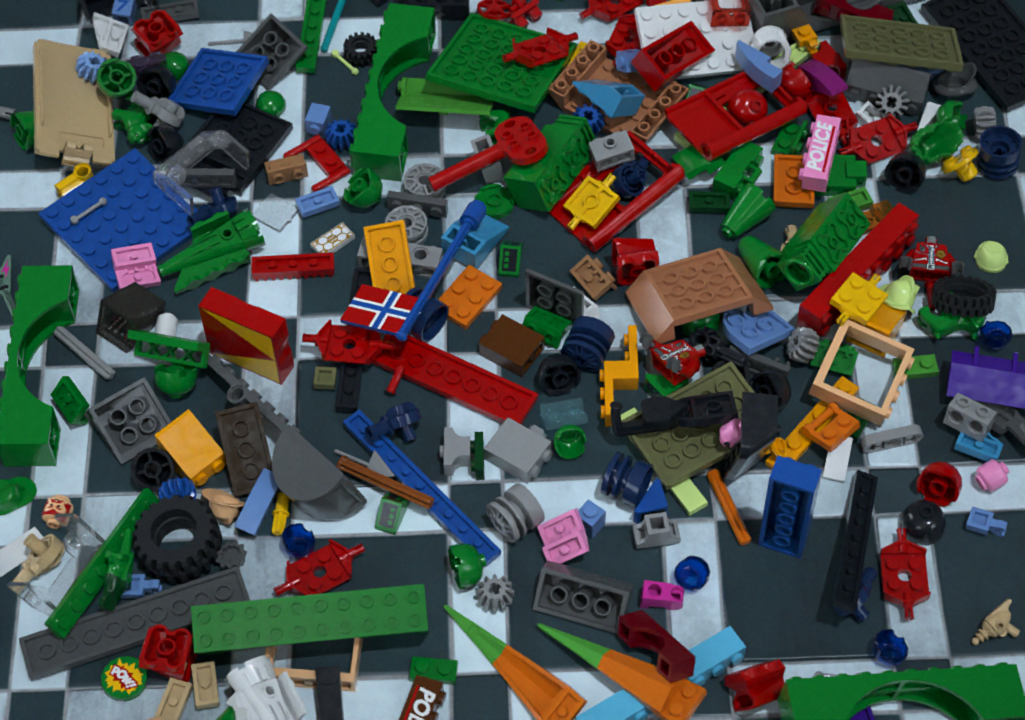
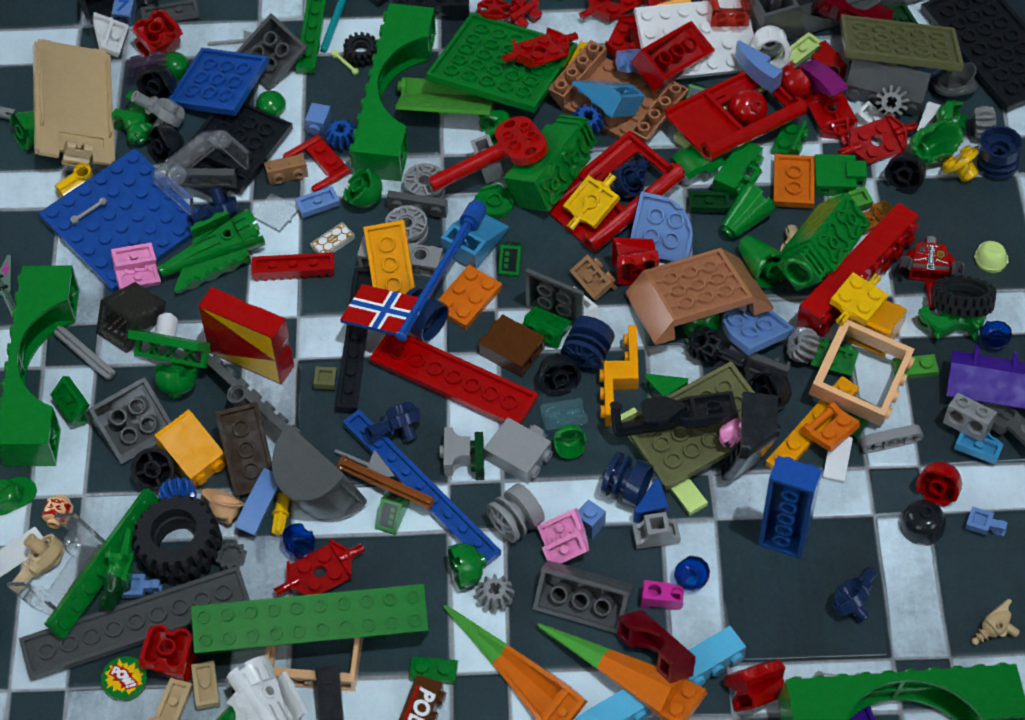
light blue gear [75,51,106,84] -> none
green cylinder [96,58,137,99] -> none
red plate [302,320,396,365] -> none
red piece [385,364,405,394] -> none
light grey brick [588,130,635,172] -> none
red torso [639,332,706,385] -> none
orange axle [707,469,751,546] -> none
light orange plate [765,437,786,456] -> none
light orange plate [791,24,818,55] -> none
bright pink brick [799,114,841,192] -> none
black plate [832,470,878,613] -> none
clear blue hair [873,629,908,666] -> none
yellowish green helmet [879,275,920,314] -> none
red plate [880,528,931,621] -> none
bright pink head [975,459,1009,492] -> none
none -> medium blue plate [630,191,693,262]

